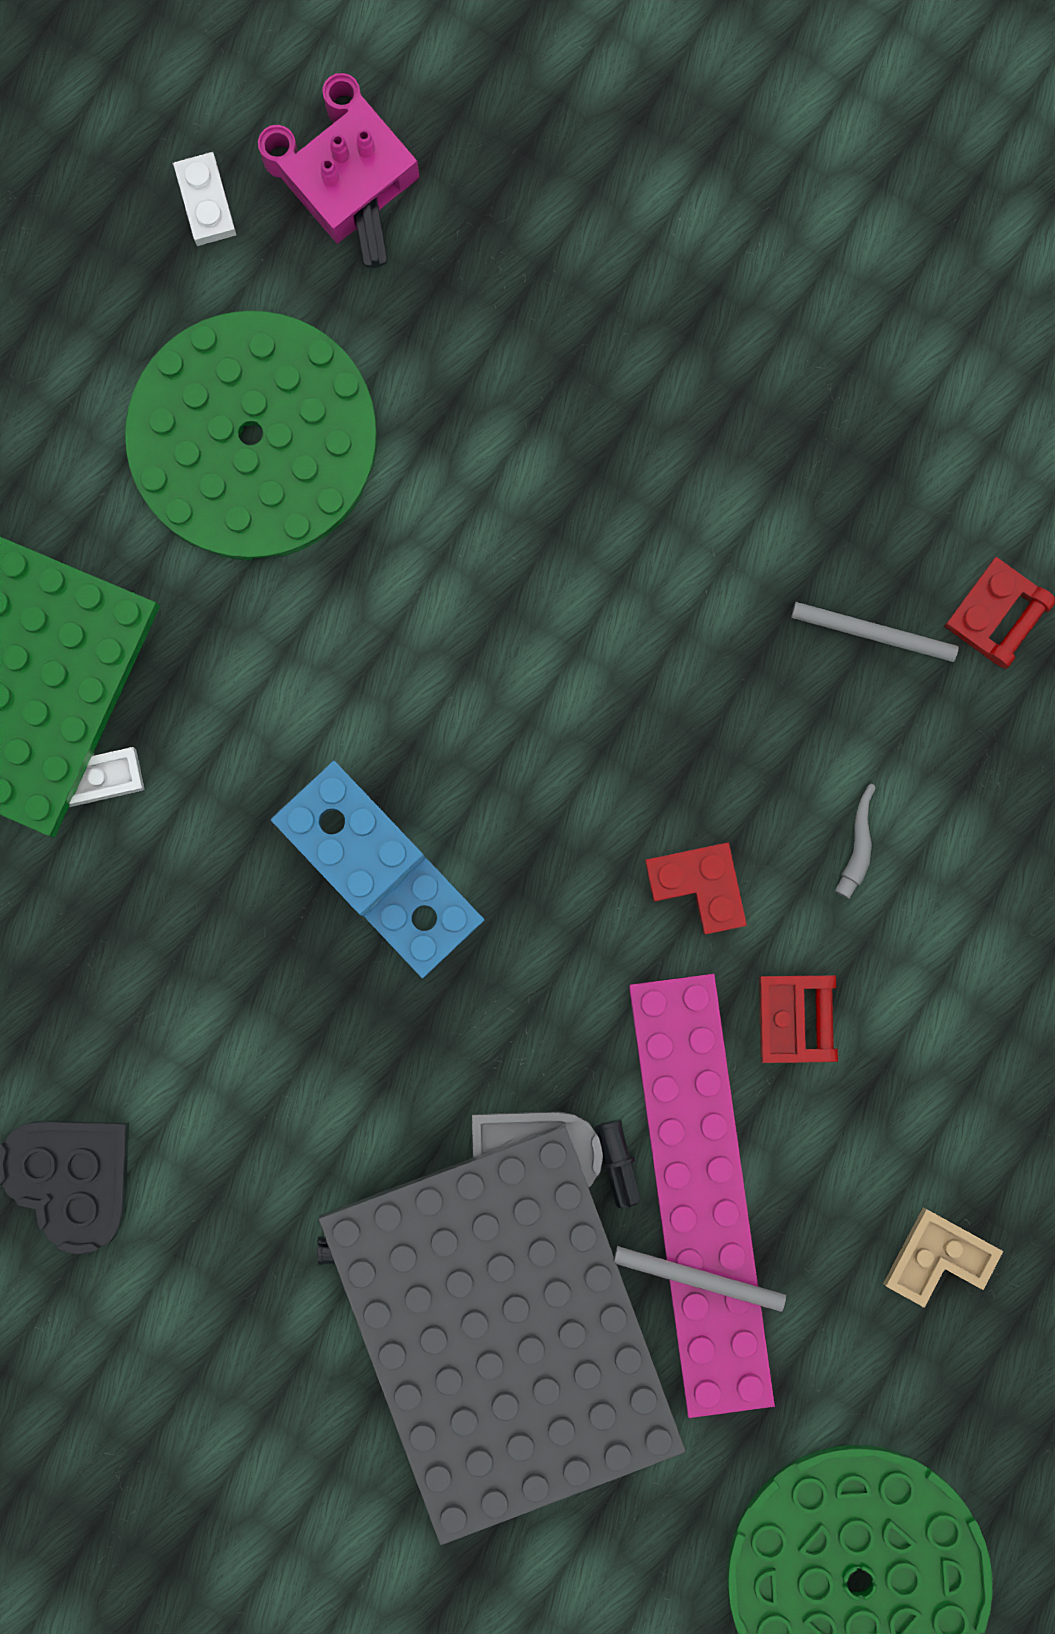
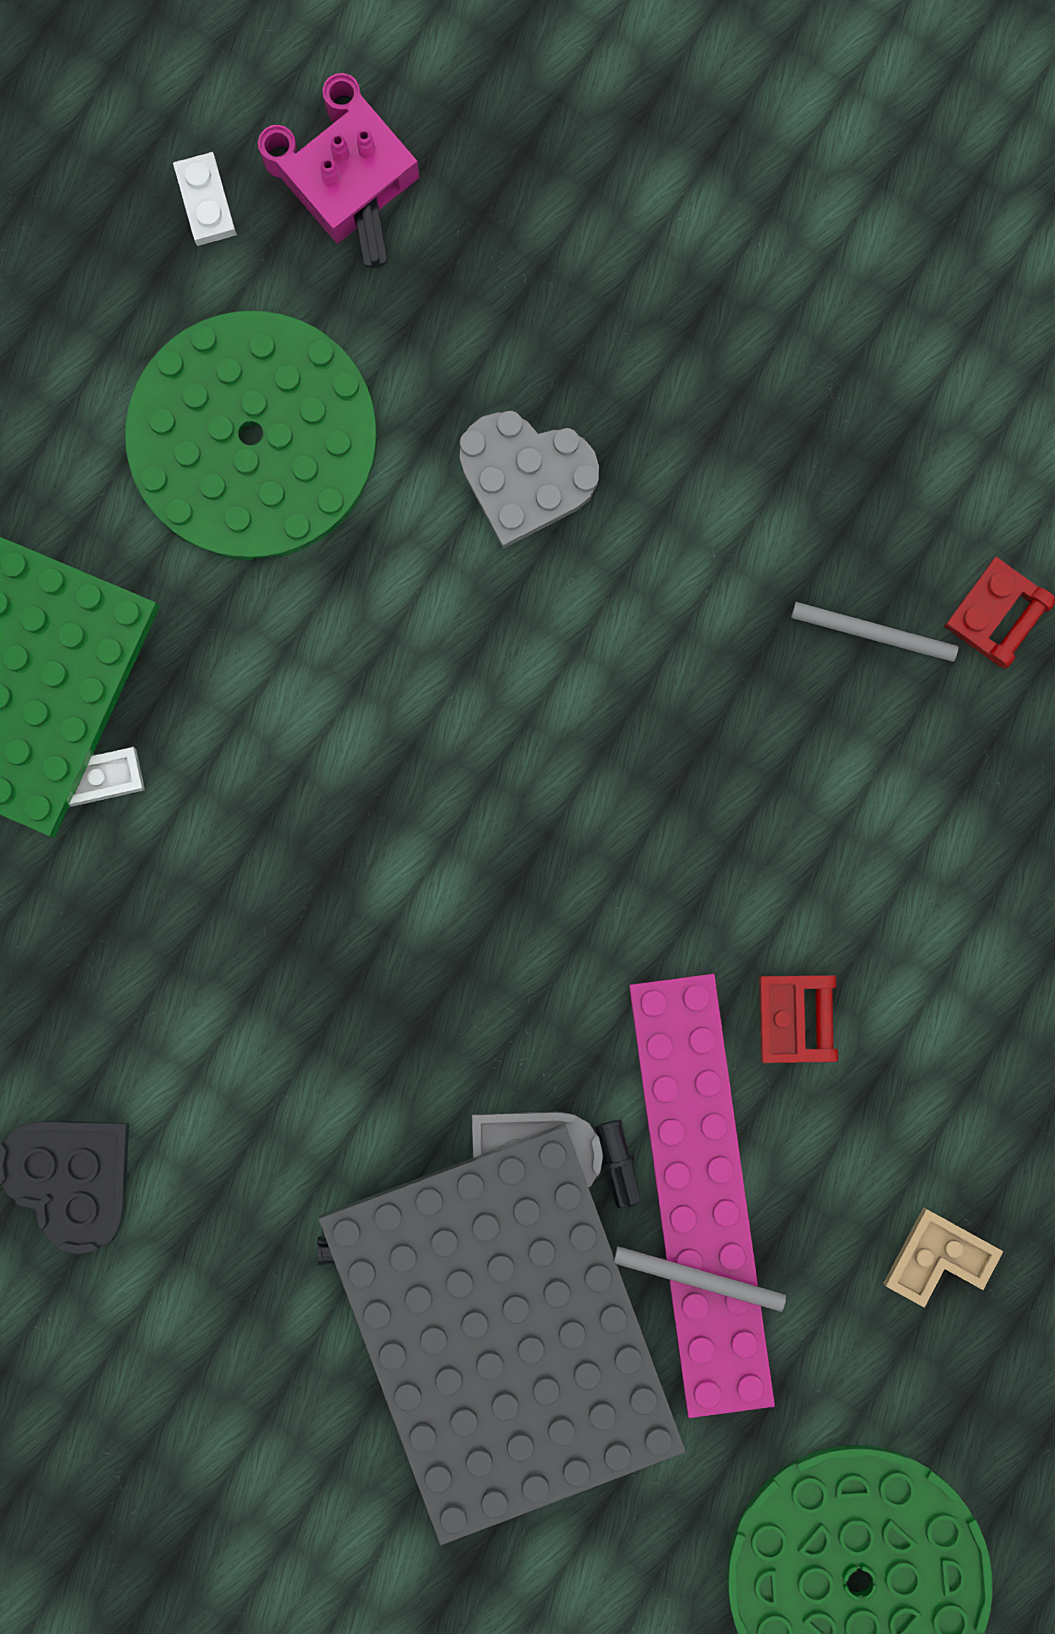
dark azure bracket [271,761,485,979] -> none
red plate [645,842,747,935] -> none
light grey animal [835,784,876,899] -> none
none -> light grey plate [459,411,599,549]

